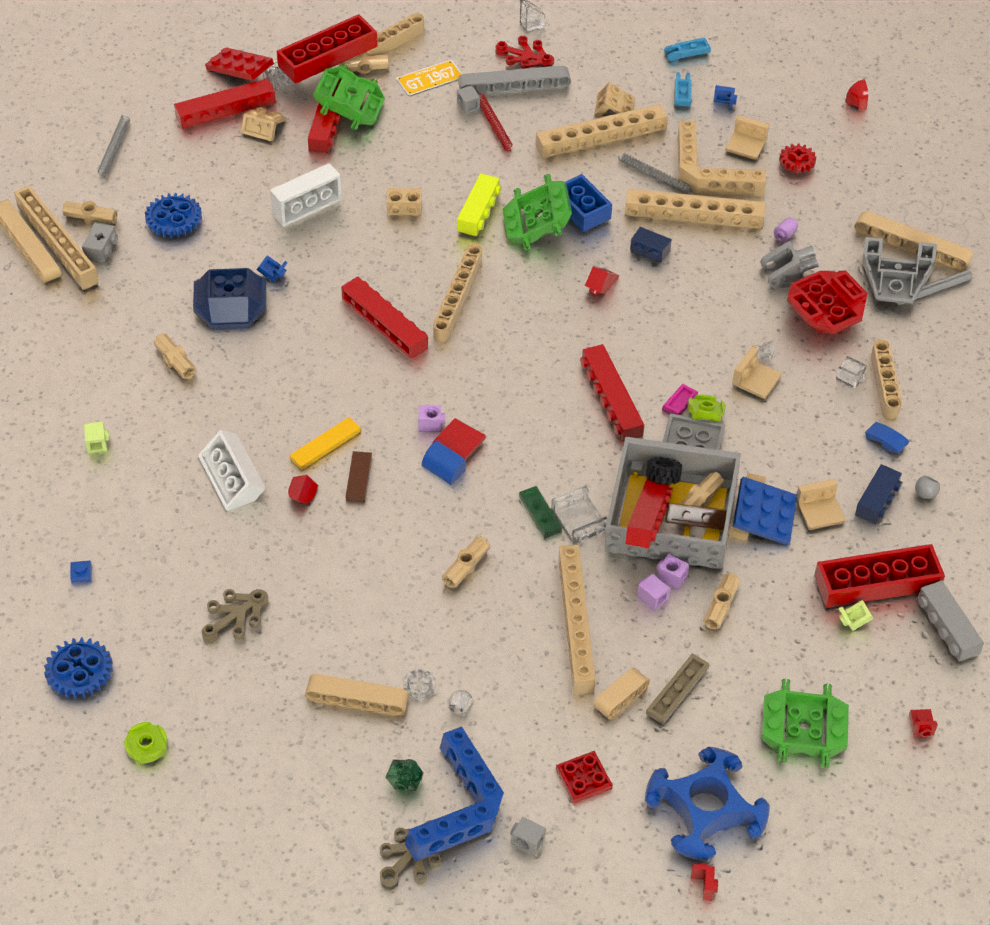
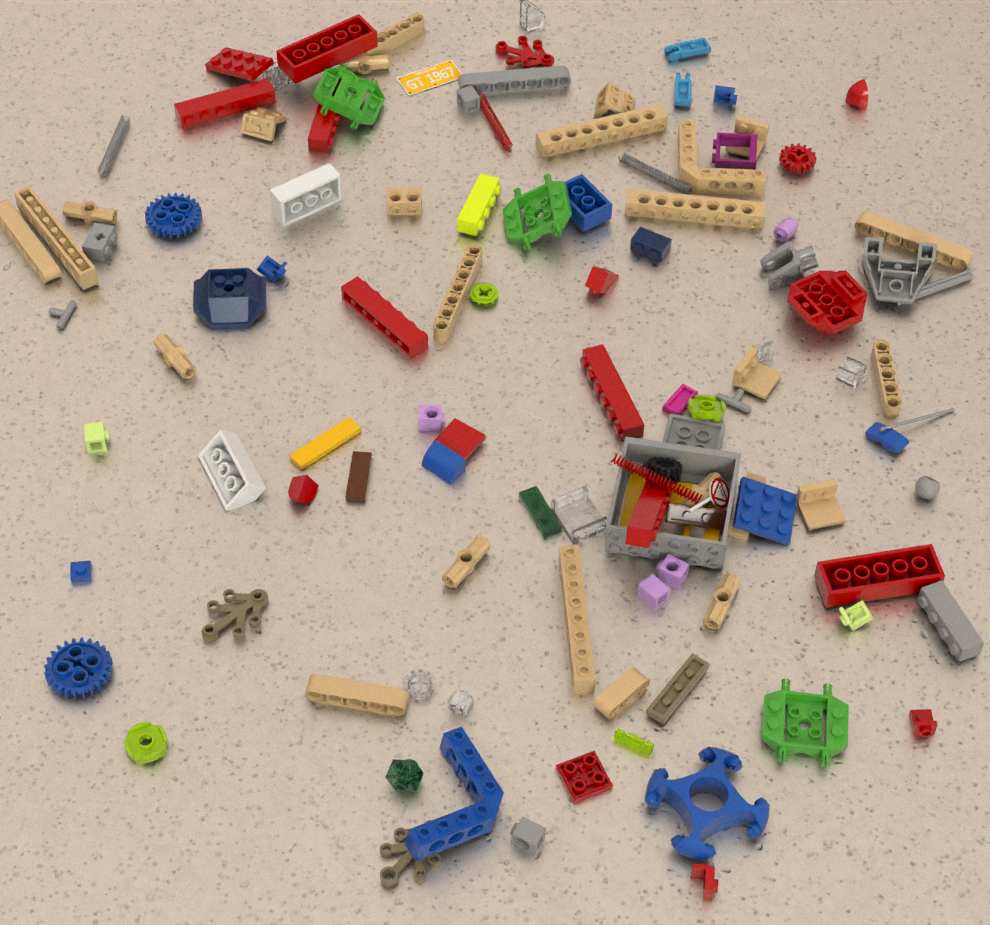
dark blue brick [855,464,903,524] -> none
none -> light grey piece [49,300,77,329]
none -> lime gear [470,282,498,306]
none -> red piece [611,453,703,504]
none -> clear neon green axle [613,729,654,755]
none -> piece [690,478,730,512]
none -> magenta window [712,133,758,170]
none -> light grey piece [716,388,751,413]
none -> light grey piece [879,408,955,431]

